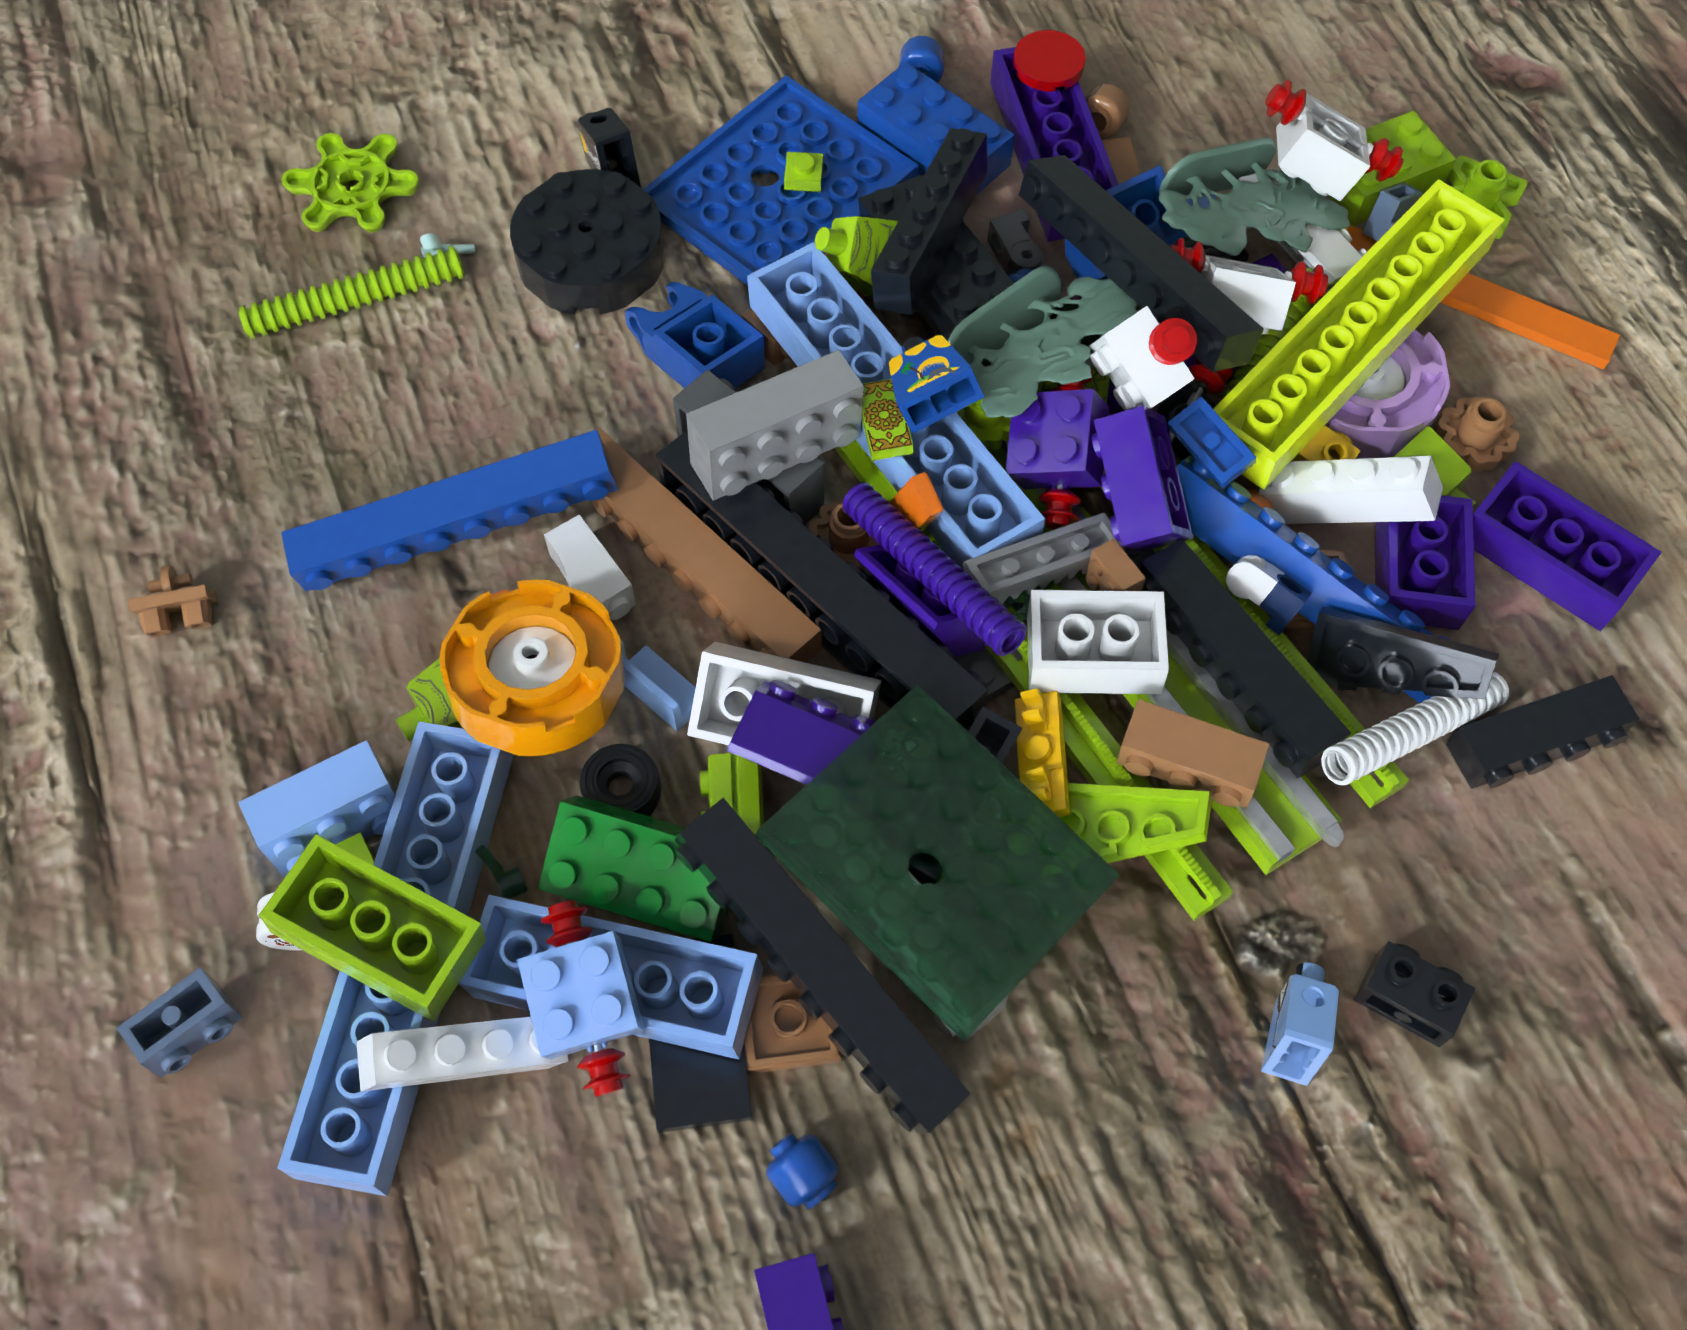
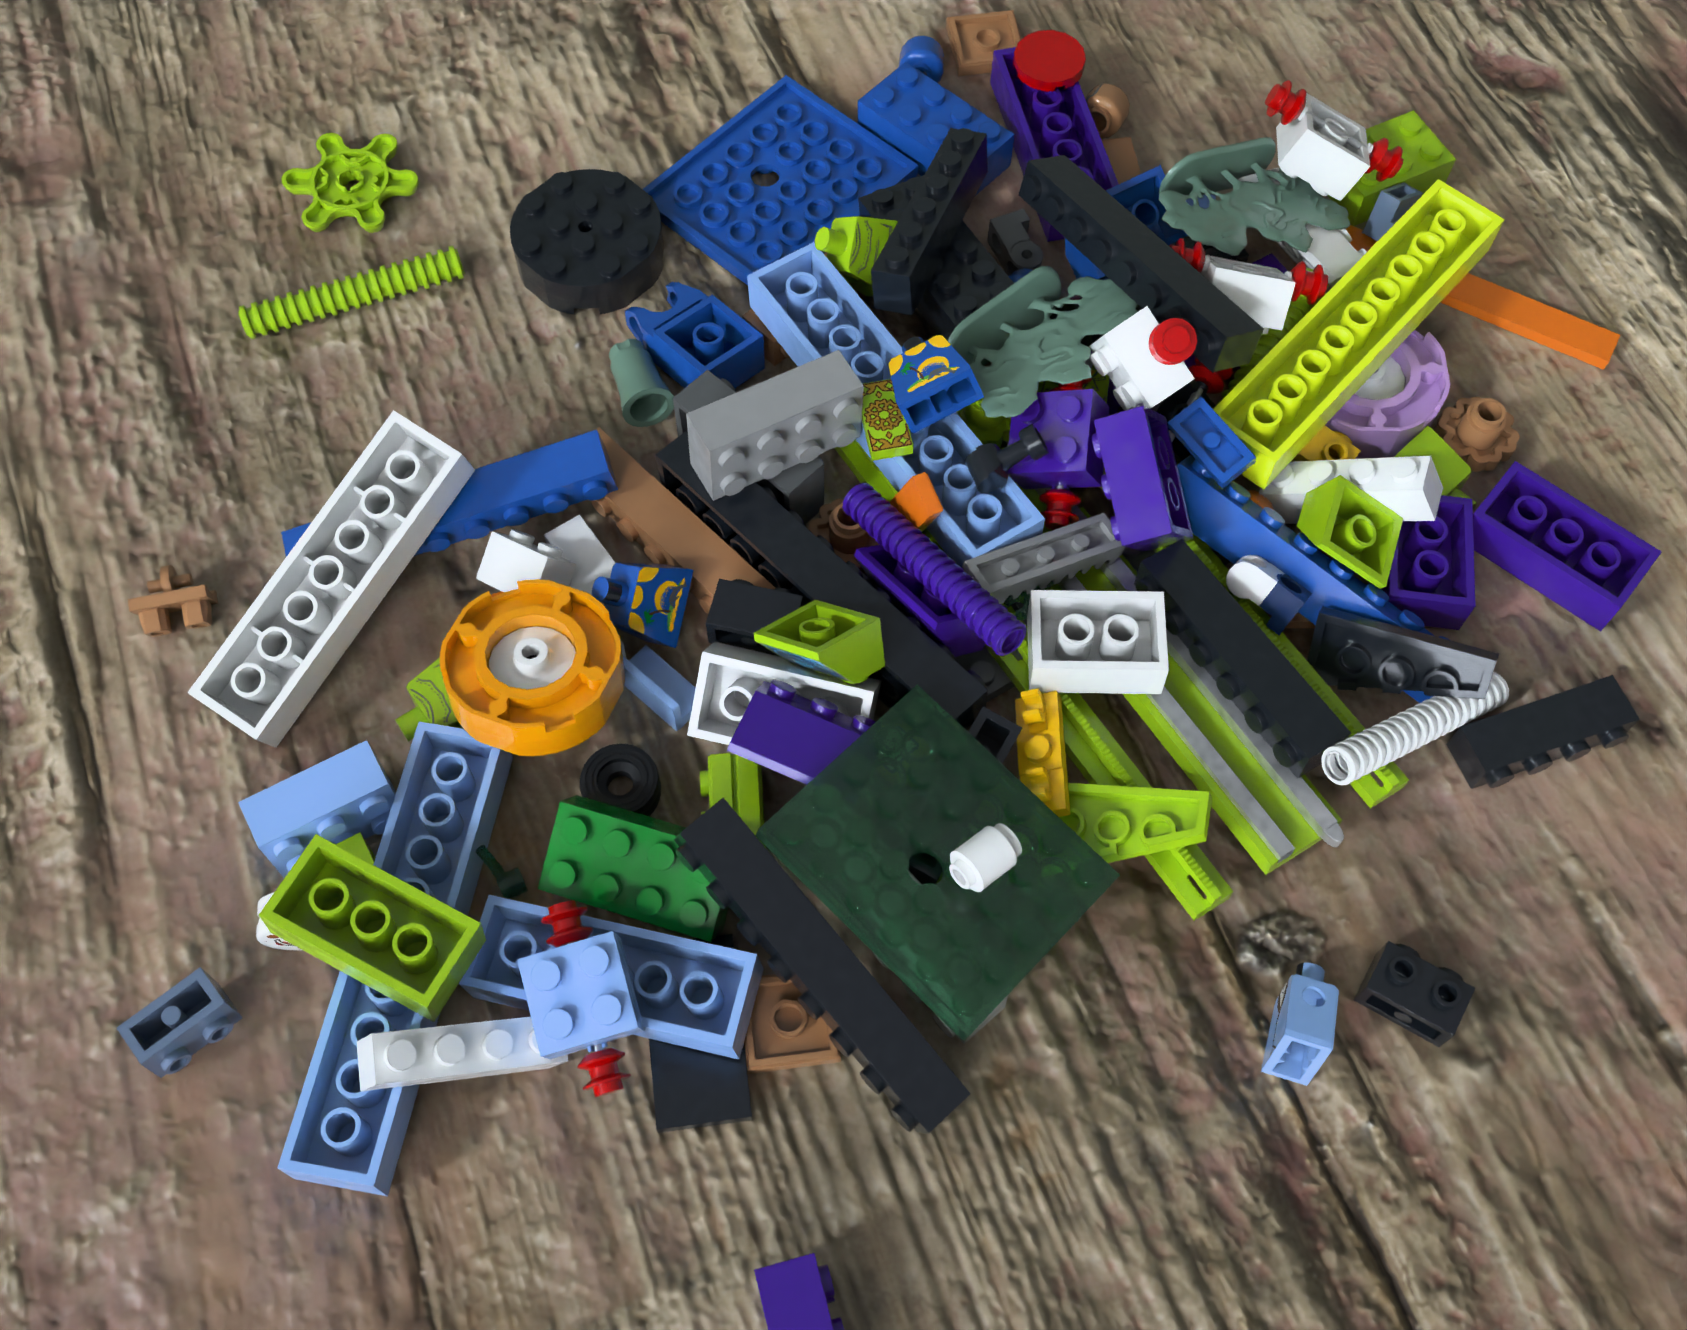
light aqua hand [420,233,475,257] -> none
black torso [577,108,641,188] -> none
blue head [766,1132,838,1210] -> none
lime plate [784,152,823,192] -> none
medium nougat piece [1086,539,1146,591] -> none
medium nougat brick [1117,699,1270,808] -> none
lime plant [1448,155,1528,239] -> none
none -> white brick [188,410,475,748]
none -> white brick [476,529,577,592]
none -> blue torso [592,562,694,648]
none -> sand green plant [609,339,674,427]
none -> black brick [706,578,803,657]
none -> lime slope [754,600,885,684]
none -> medium nougat tile [946,10,1021,76]
none -> white brick [949,823,1022,892]
none -> black leg [965,423,1049,493]
none -> lime slope [1297,475,1403,589]

